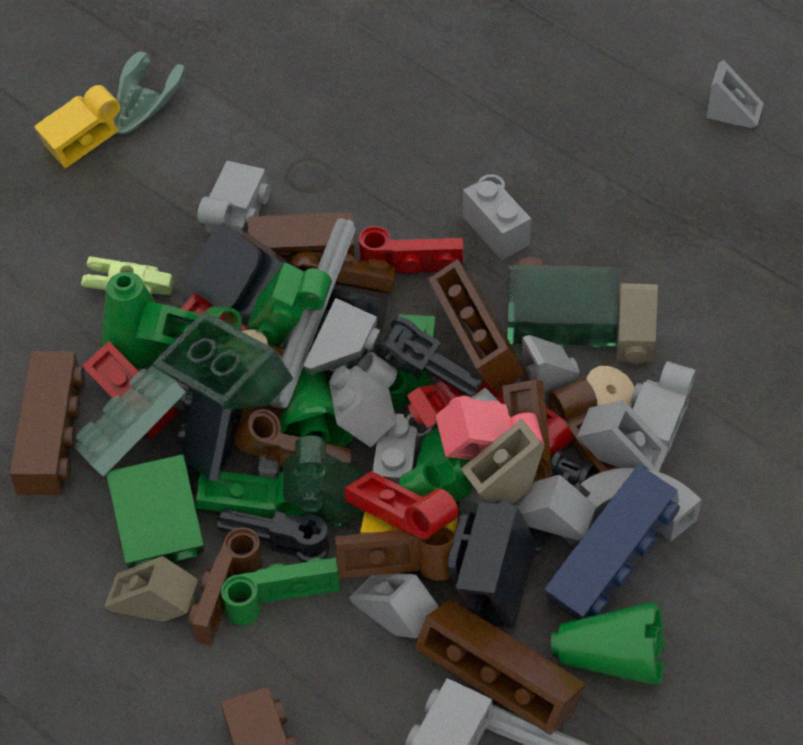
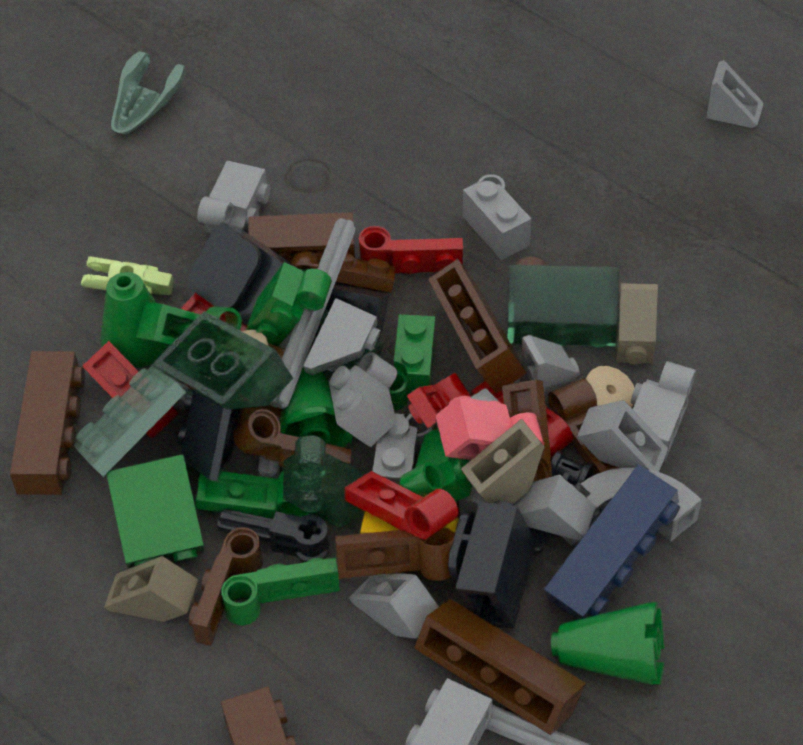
yellow hinge [34,85,120,169] -> none
black connector [374,317,481,397] -> none

